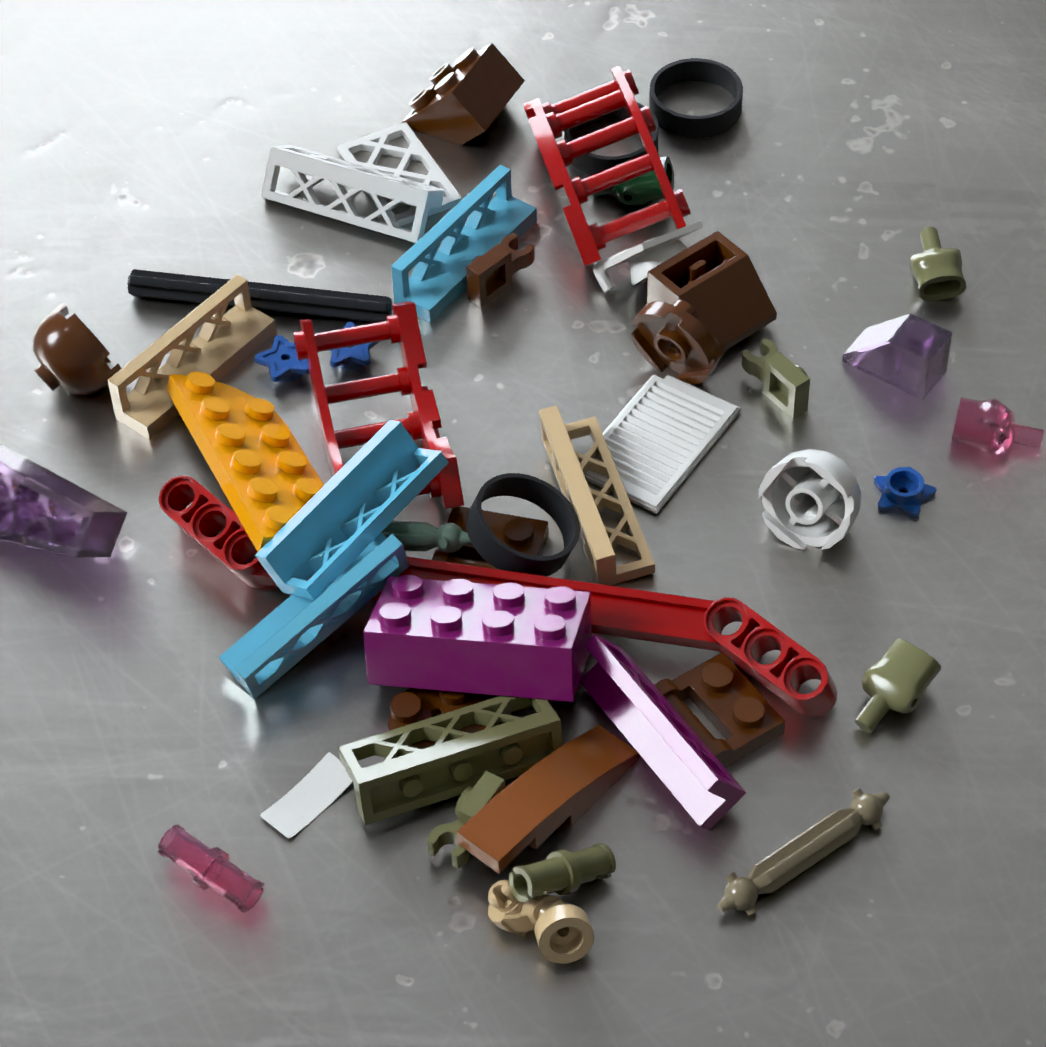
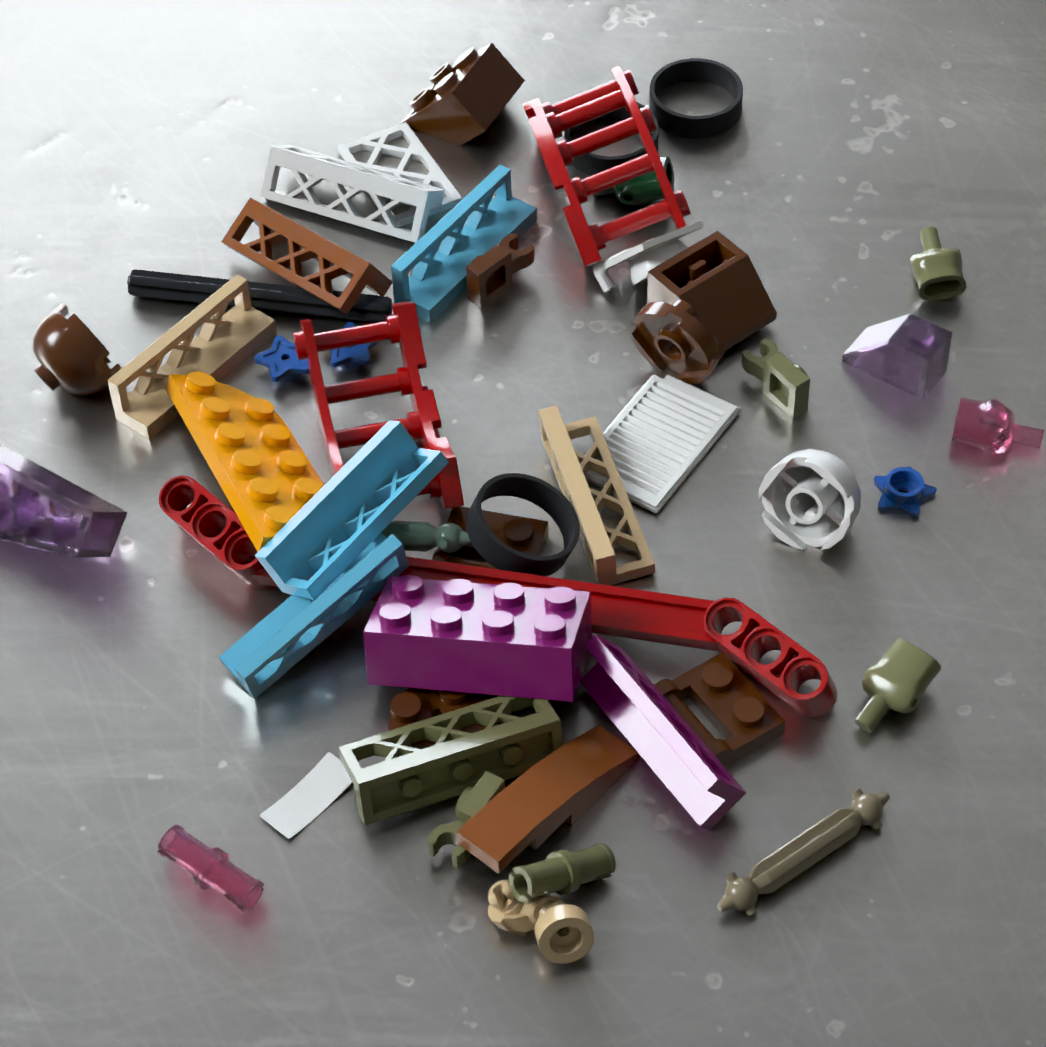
none -> dark orange fence [221,197,393,315]

